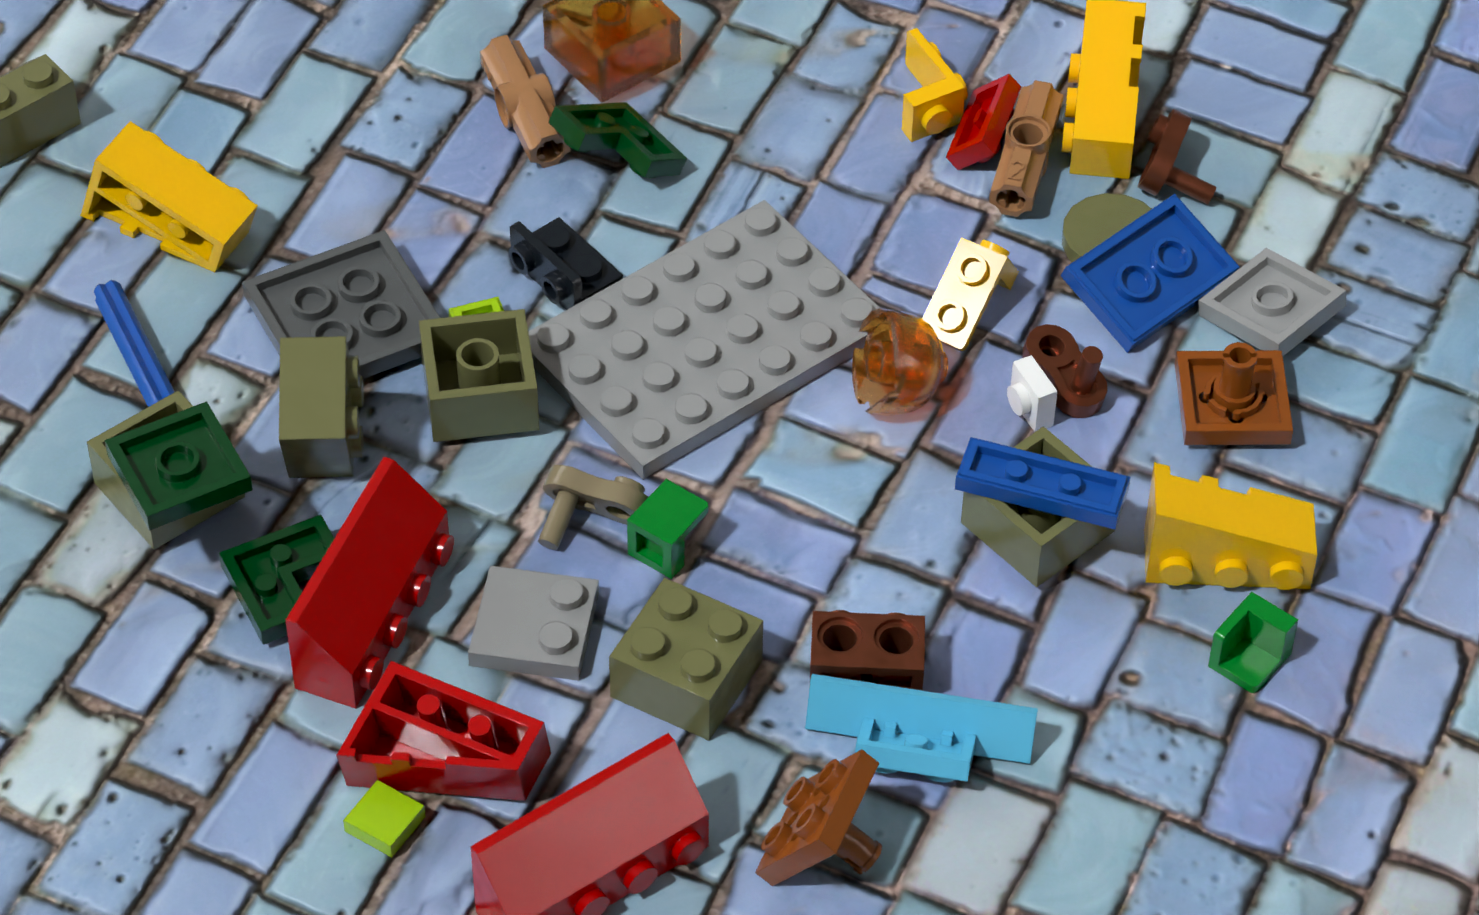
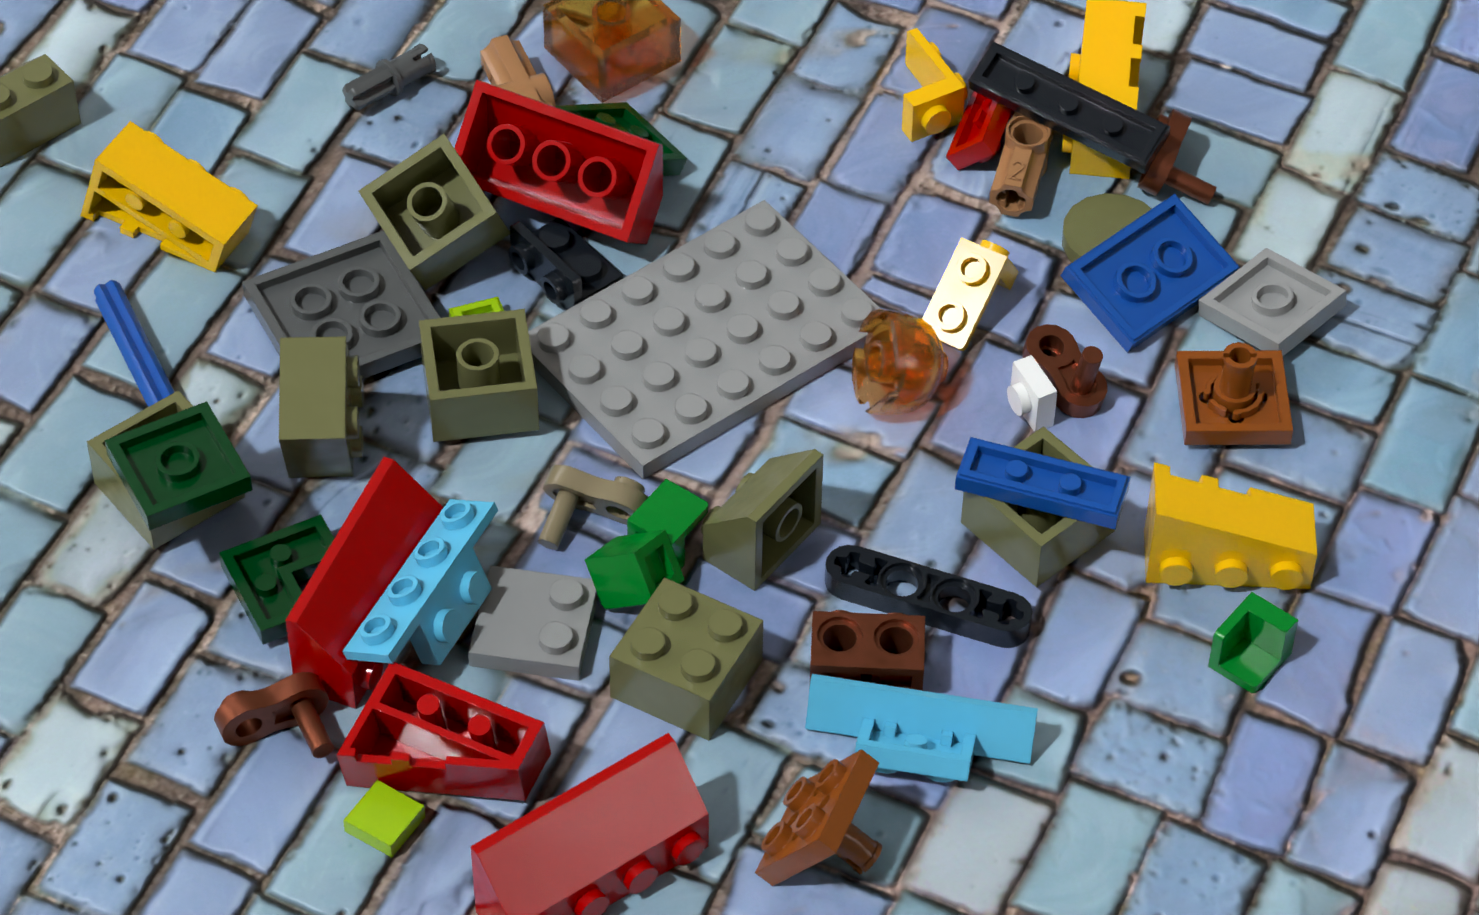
none -> copper piece [214,672,334,758]
none -> dark grey axle [342,44,436,110]
none -> medium azure bracket [342,499,498,665]
none -> olive brick [358,134,510,291]
none -> red slope [455,80,663,244]
none -> green panel [585,530,685,609]
none -> olive slope [701,449,824,591]
none -> black beam [825,545,1033,648]
none -> black tile [968,41,1170,174]

